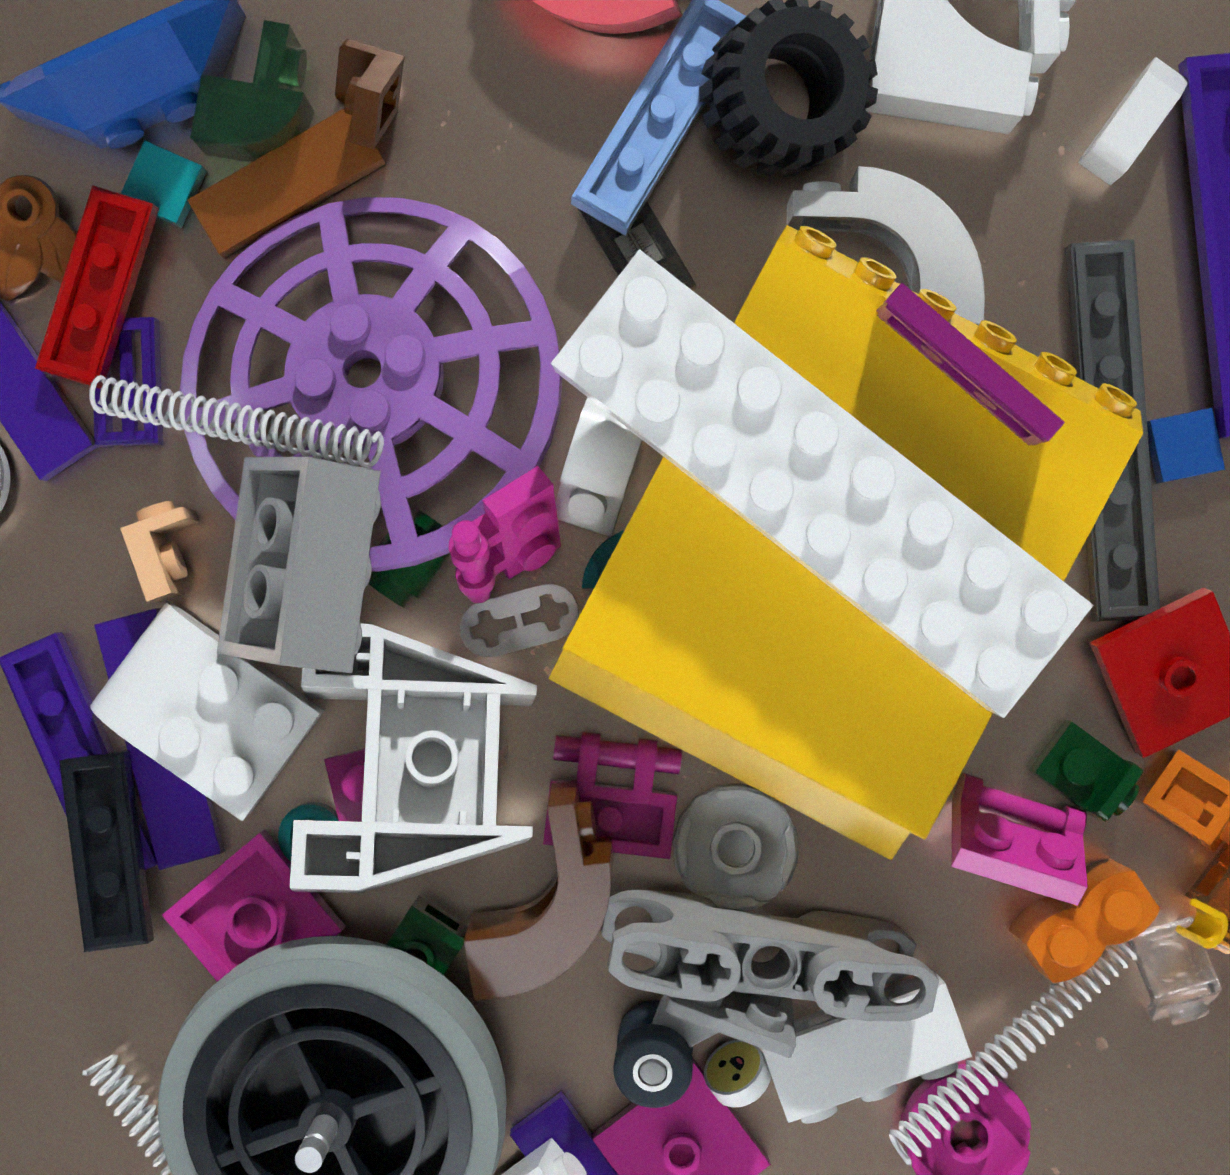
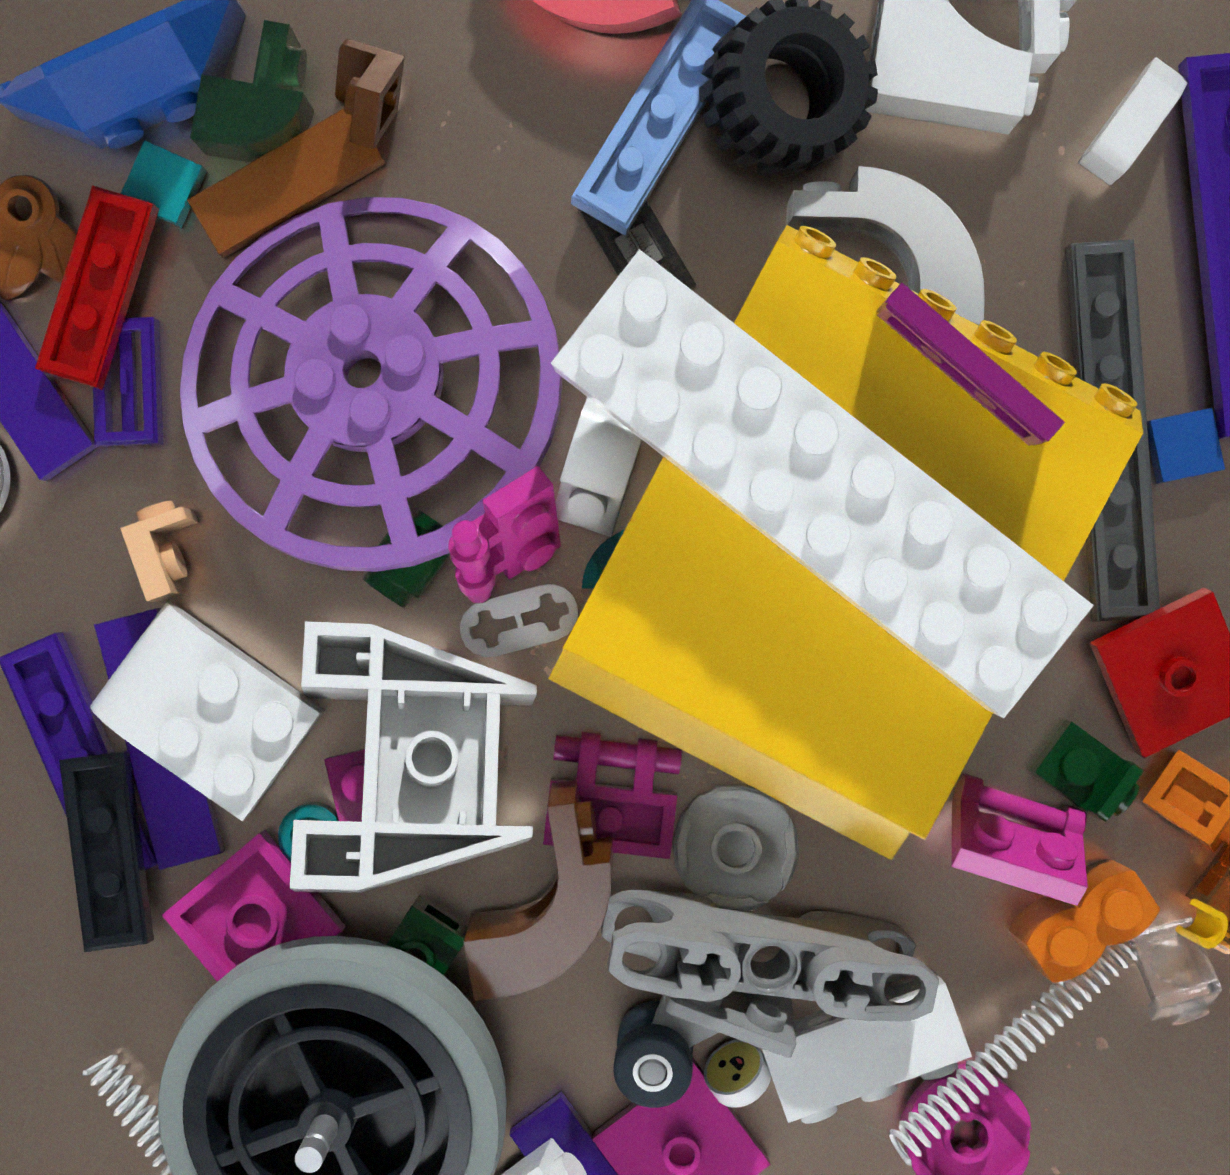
white piece [89,375,384,468] -> none
light grey slope [217,457,381,673] -> none

